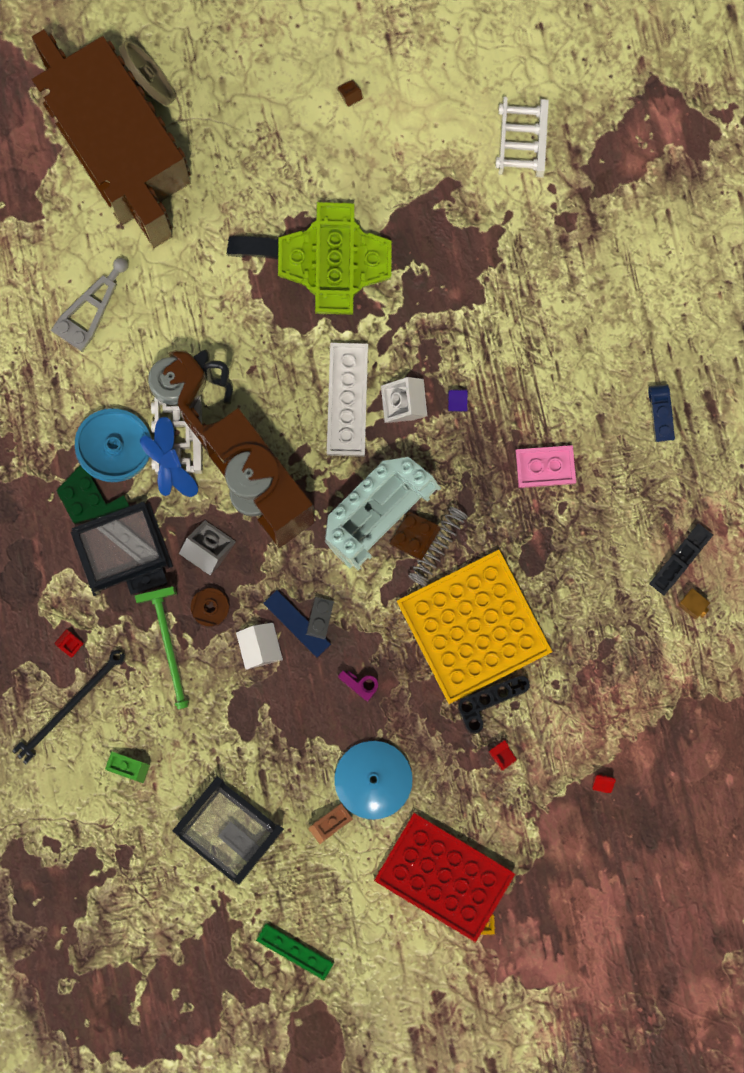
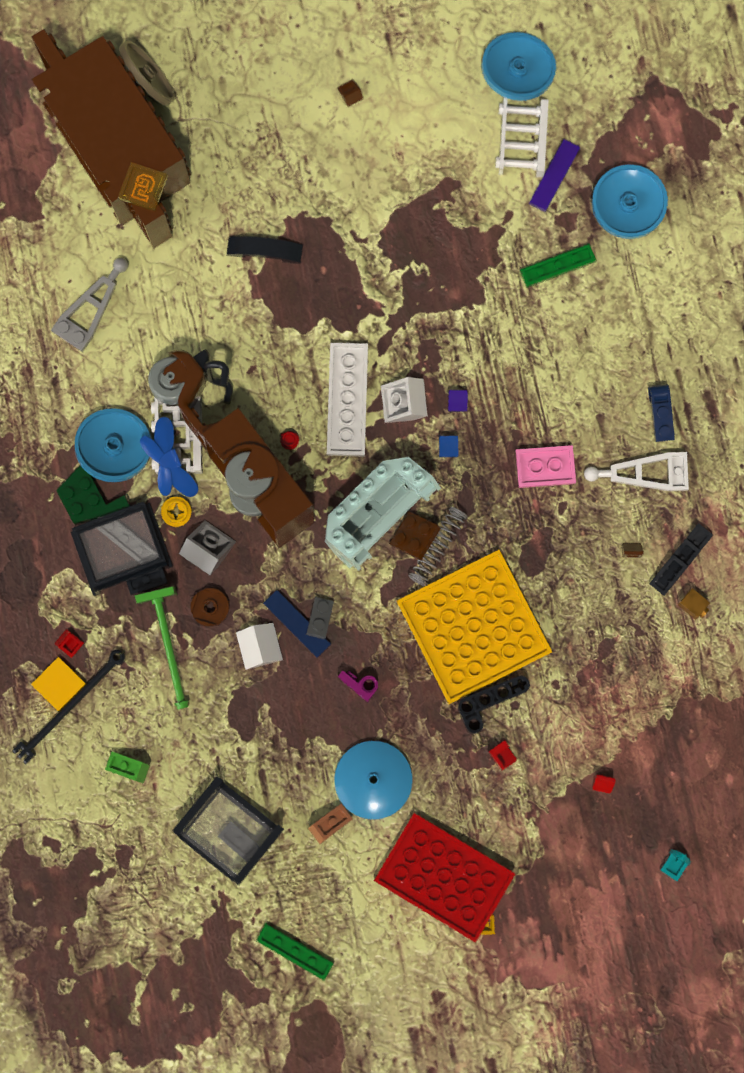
lime plate [278,202,392,315] -> none
none -> yellow tile [31,657,86,712]
none -> clear yellow tile [118,162,168,211]
none -> yellow gear [161,497,192,527]
none -> red plate [280,431,299,450]
none -> blue slope [439,436,458,457]
none -> dark azure dish [482,32,556,101]
none -> green tile [519,243,597,288]
none -> dark purple tile [529,139,580,213]
none -> white plate [584,452,689,491]
none -> dark azure dish [592,165,668,239]
none -> reddish brown slope [622,543,644,558]
none -> teal tile [660,849,691,881]

